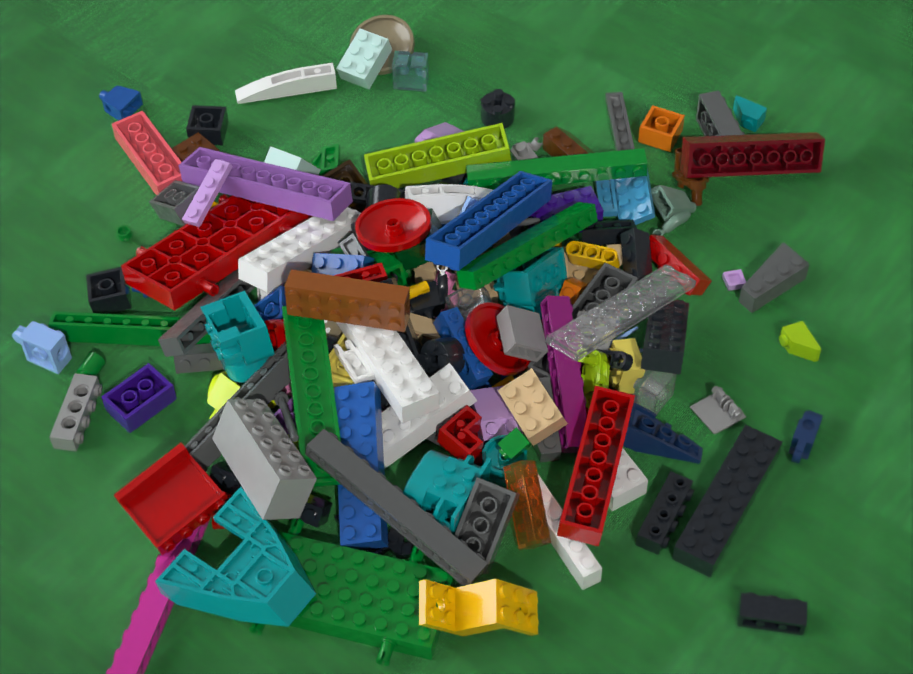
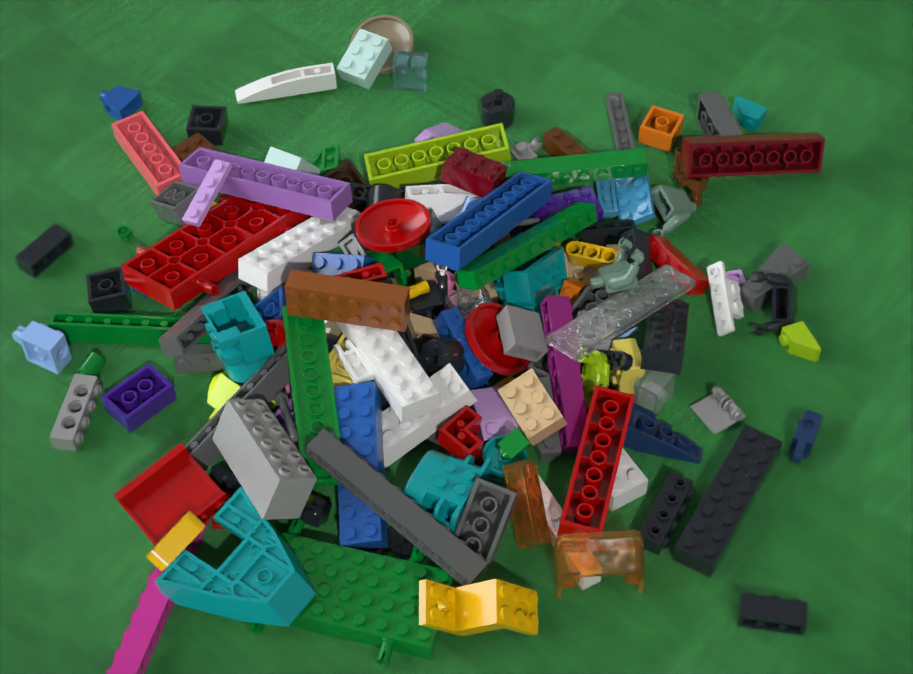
none -> black brick [15,224,74,278]
none -> yellow beam [146,511,206,572]
none -> dark red brick [440,147,508,198]
none -> clear orange windscreen [553,530,645,598]
none -> sand green torso [590,238,644,293]
none -> white bracket [707,261,744,337]
none -> black torso [750,271,798,336]

